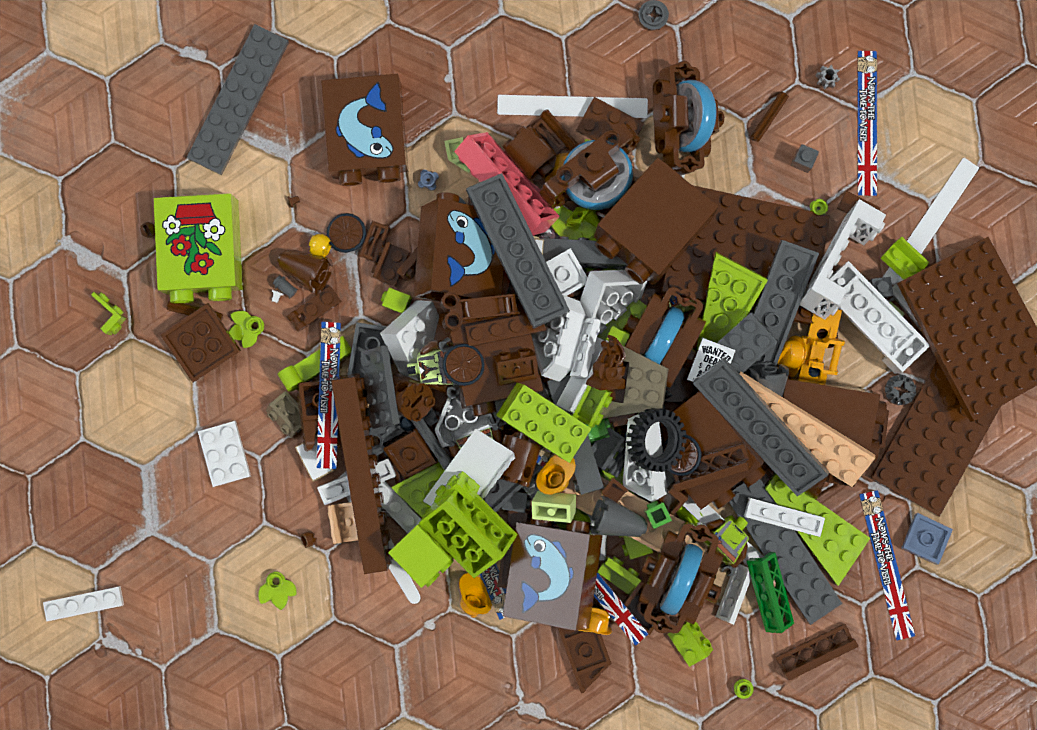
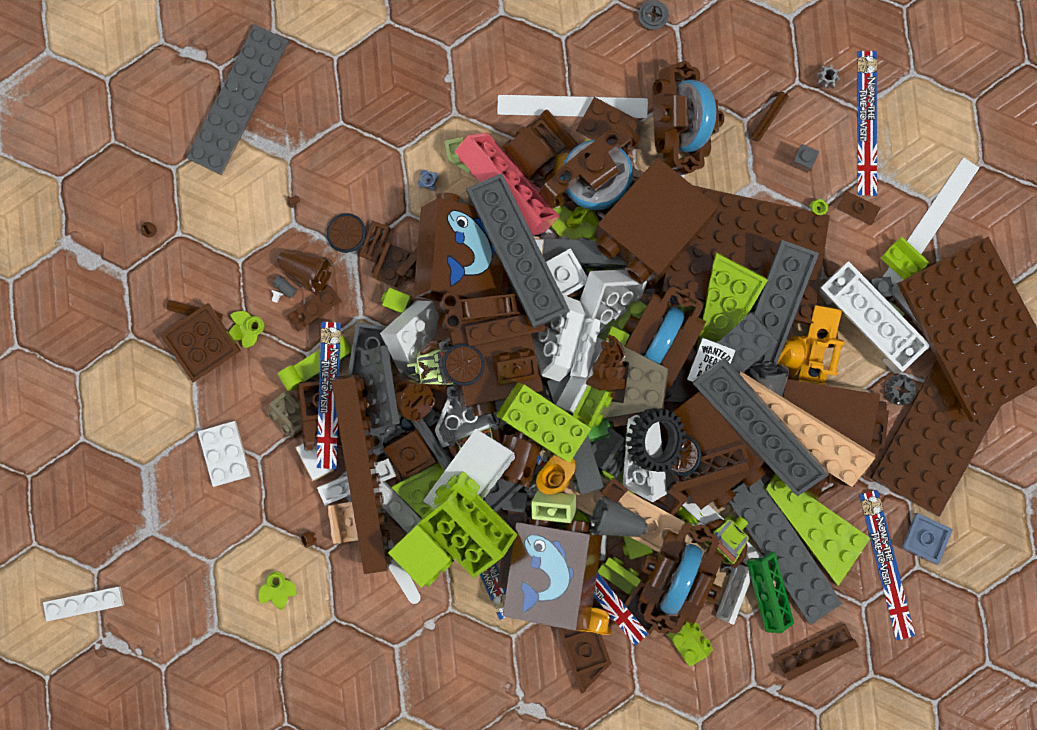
lime bracket [91,292,127,335] -> none
lime brick [154,194,243,303] -> none
yellow piece [309,234,331,257] -> none
reddish brown brick [321,73,409,186] -> none
light orange piece [459,573,492,618] -> none
bright green brick [644,500,672,529] -> none
lime plate [734,679,754,699] -> none
white plate [744,498,825,537] -> none
white plate [800,199,886,320] -> none

